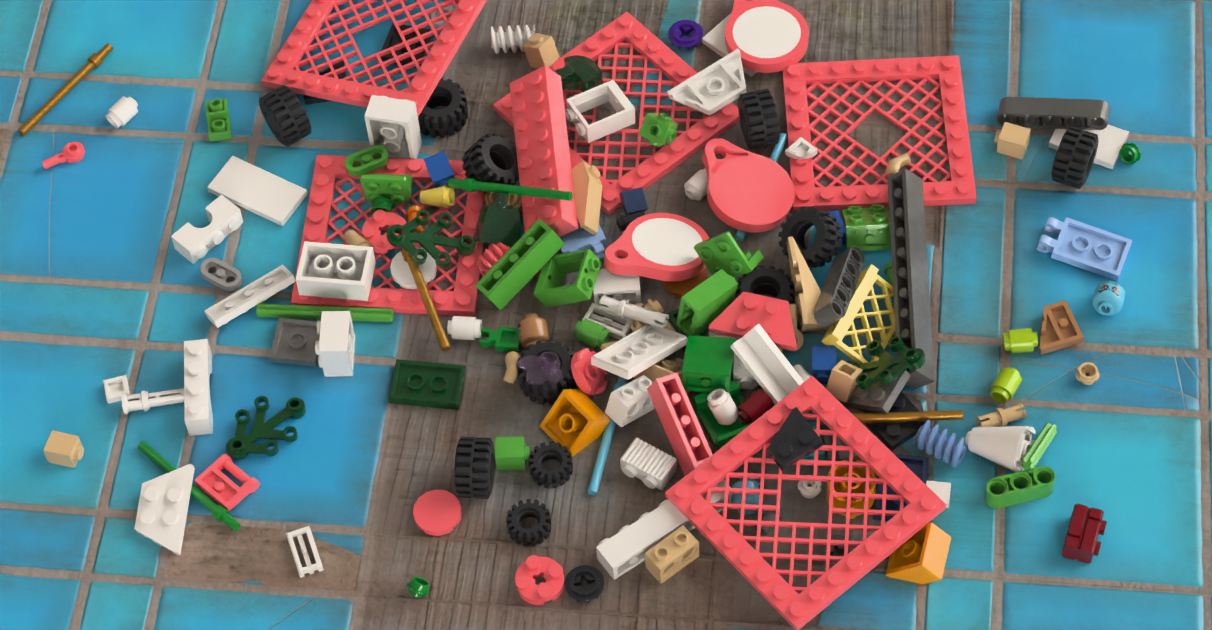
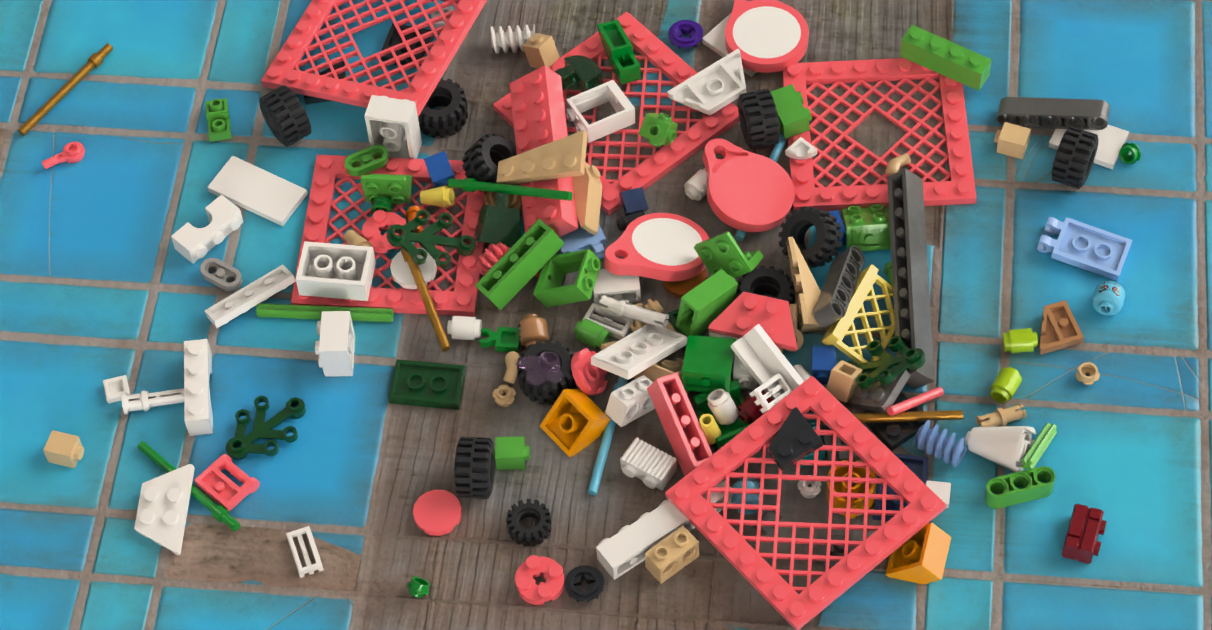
white brick [105,96,138,129] -> none
flat silver plate [269,318,320,366] -> none
black tyre [528,441,573,488] -> none
none -> tan plate [492,385,516,407]
none -> tan wing [496,130,588,185]
none -> green slope [597,19,641,85]
none -> light yellow cone [699,414,721,445]
none -> white tile [749,373,792,414]
none -> bright green brick [770,84,812,139]
none -> coral bar [887,387,944,416]
none -> bright green brick [900,25,991,91]

